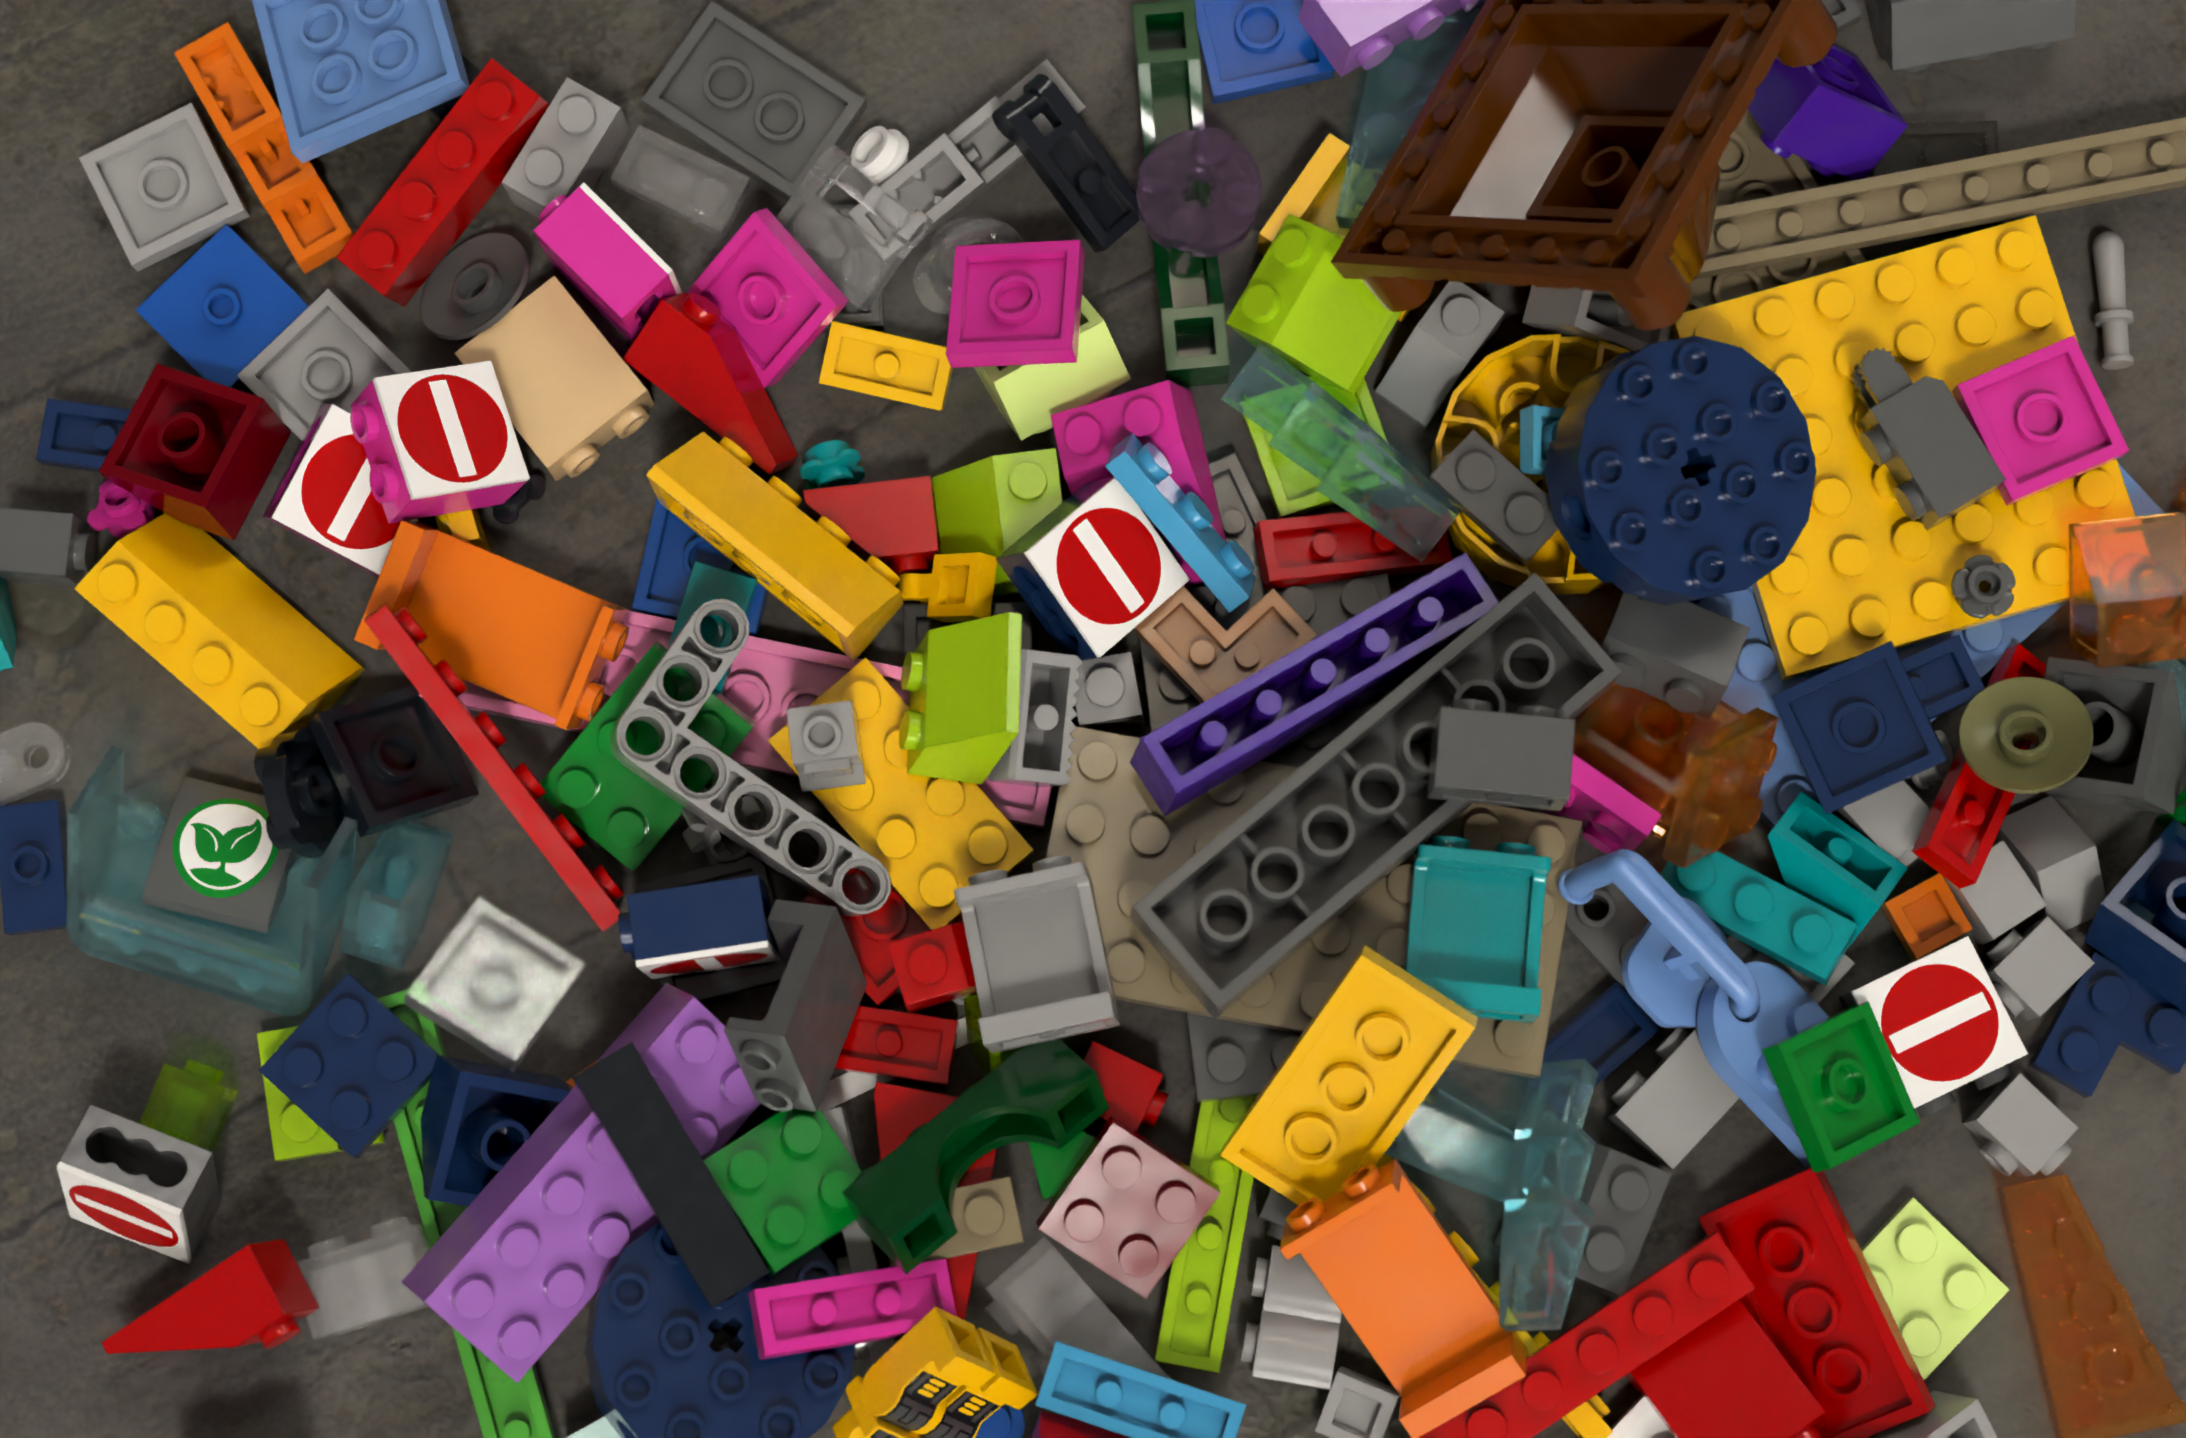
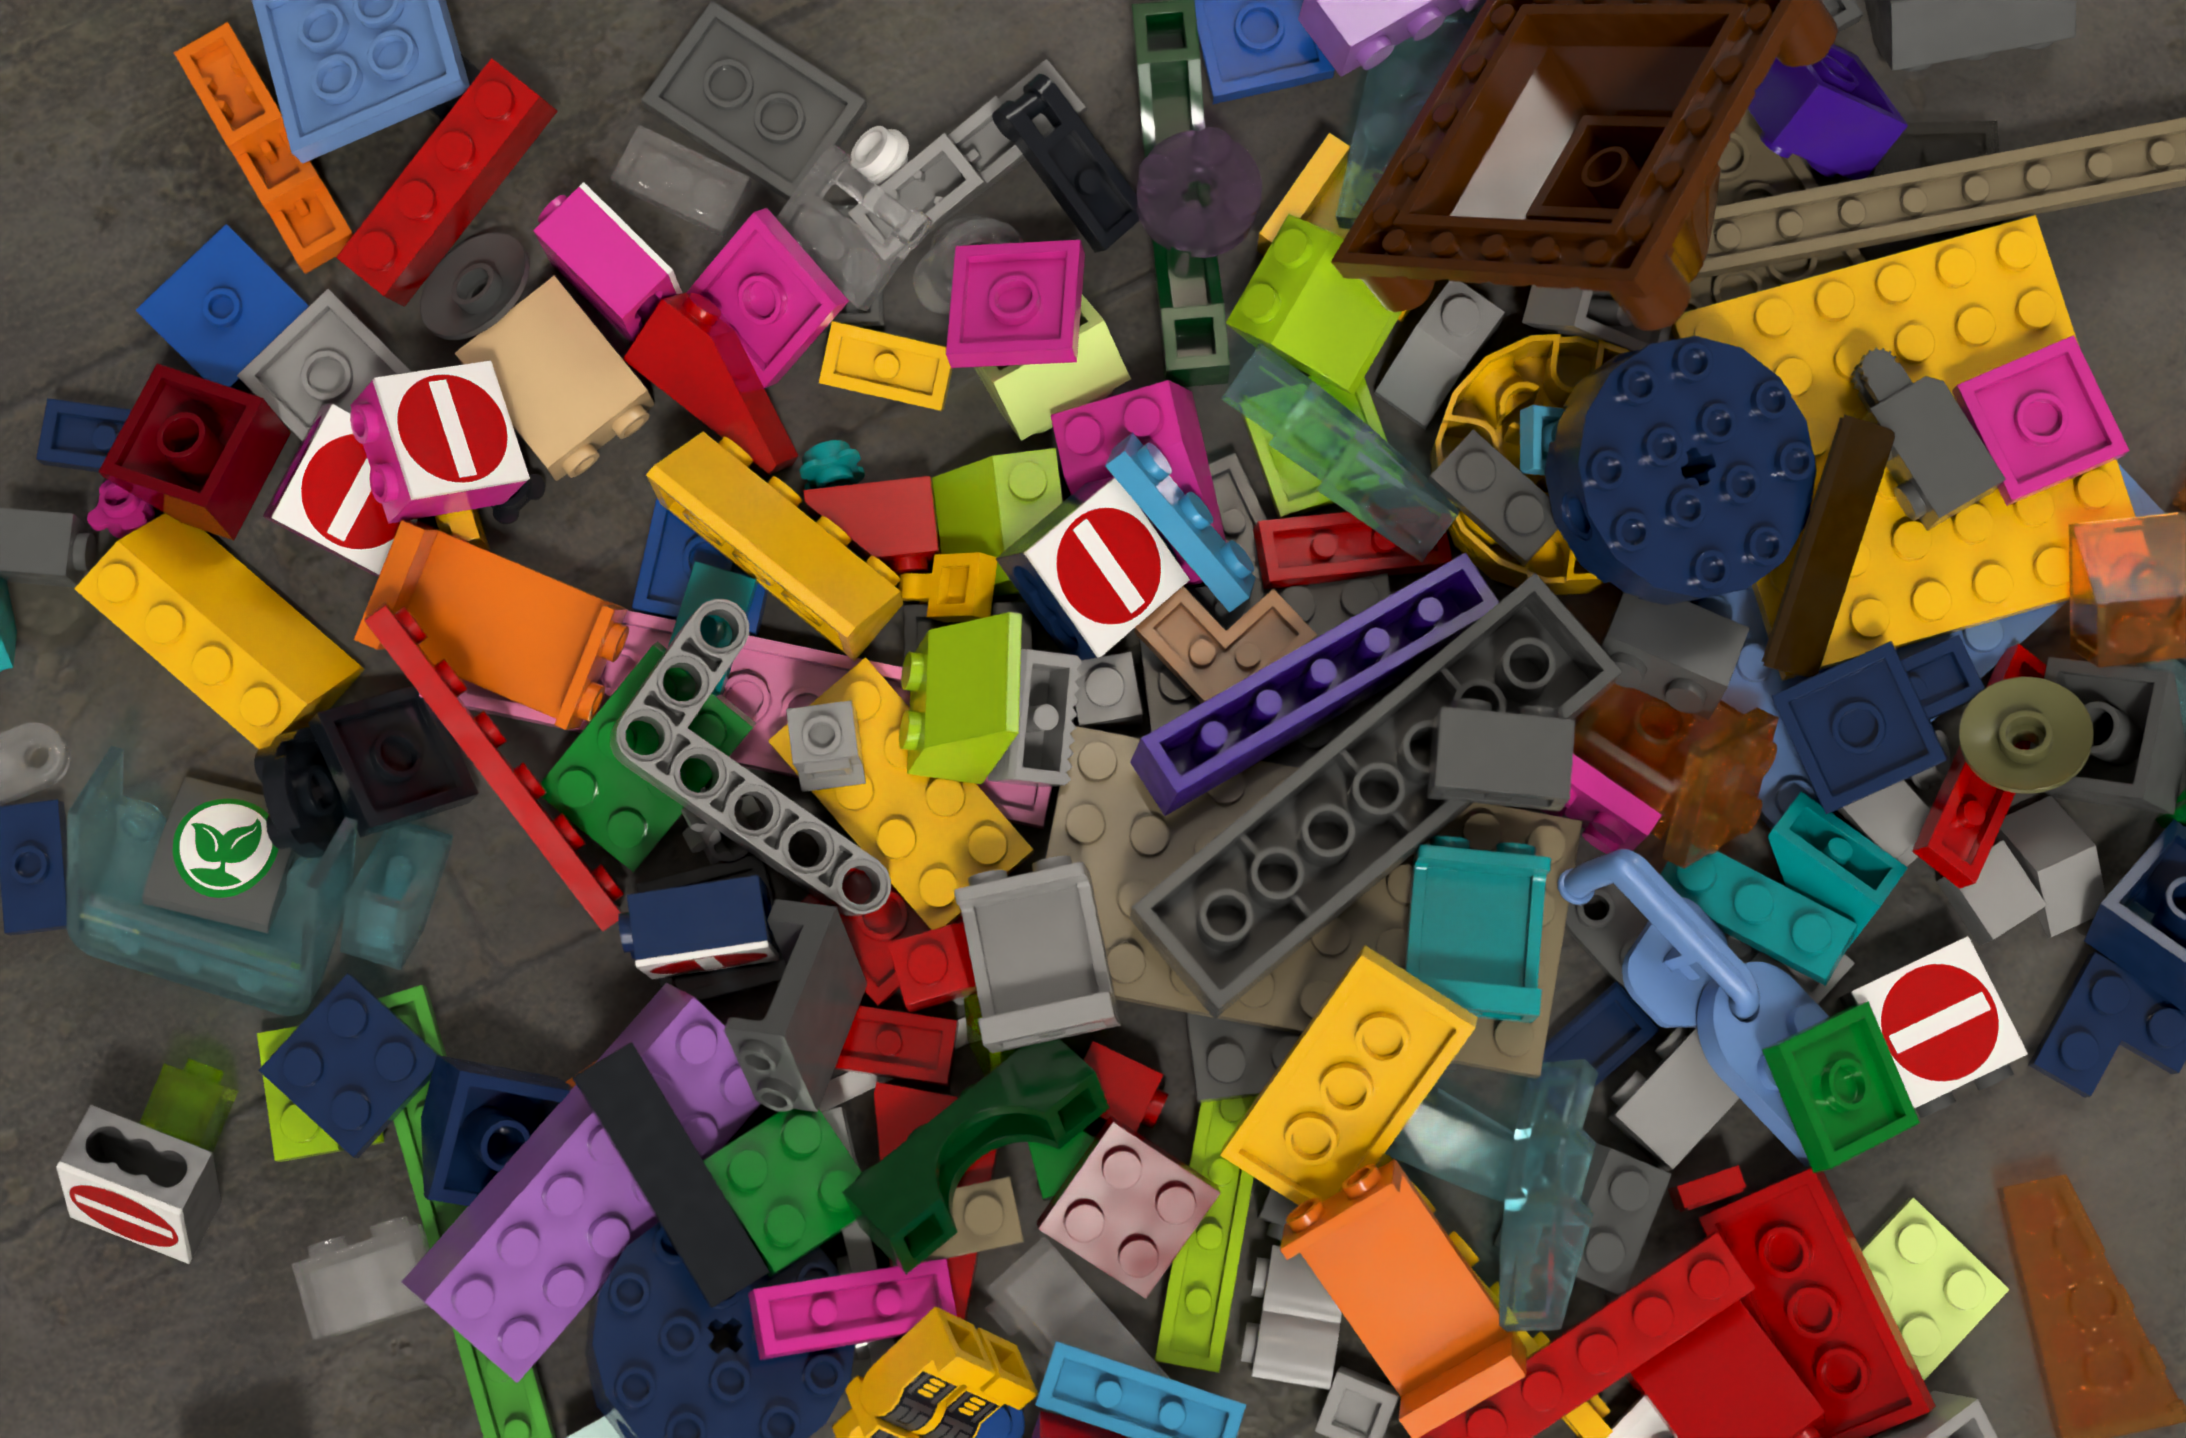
light grey plate [79,102,250,272] -> none
red slope [101,1239,319,1354] -> none
clear plate [404,897,587,1072] -> none
light grey brick [502,77,630,218] -> none
orange plate [1881,873,1973,962] -> none
dark grey plate [1951,555,2016,618] -> none
light grey brick [1962,1073,2078,1178] -> none
light grey brick [1985,916,2094,1022] -> none
light grey piece [2092,231,2134,370] -> none
none -> red tile [1668,1165,1746,1212]
none -> dark brown slope [1762,414,1895,677]

